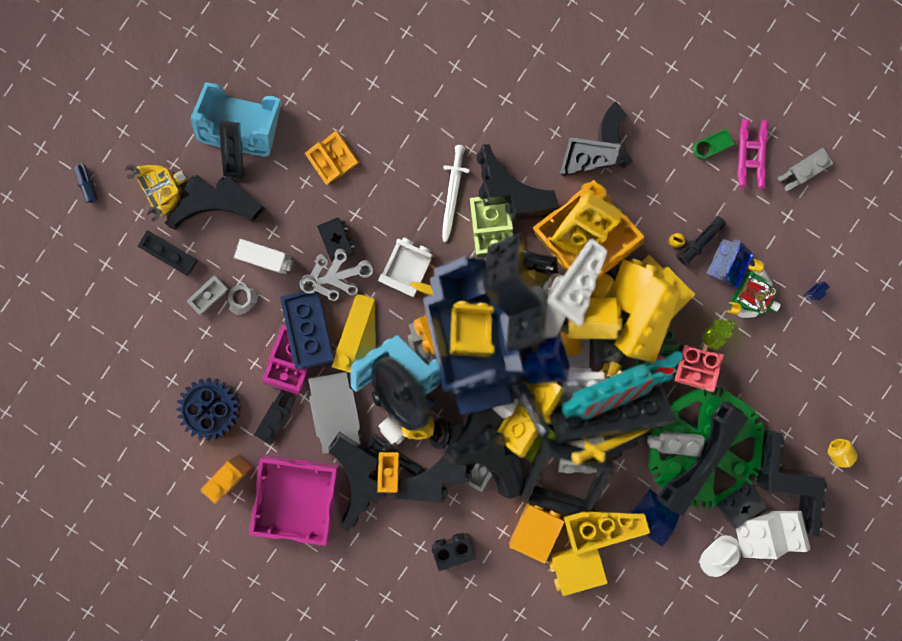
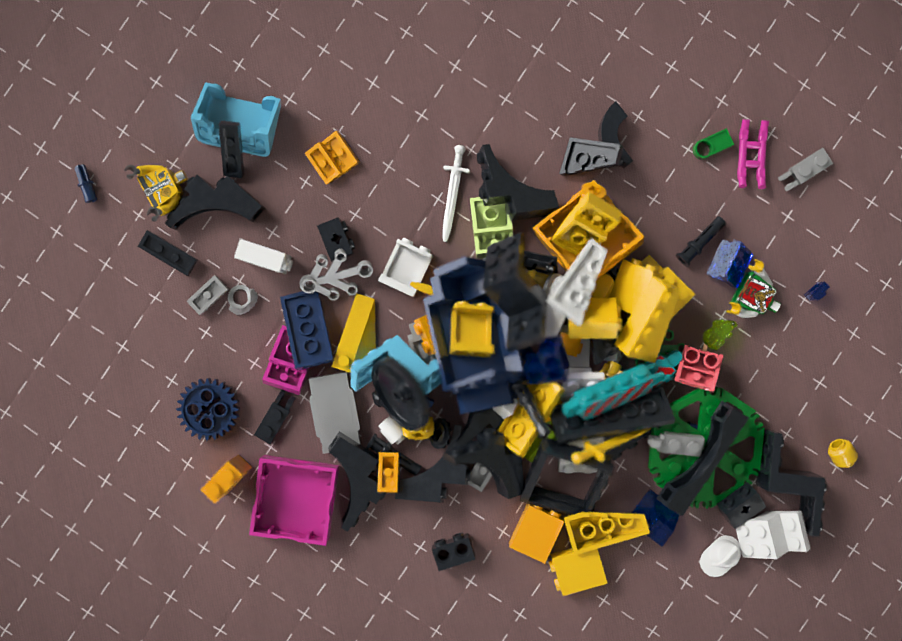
yellow hinge [669,233,685,249] -> none

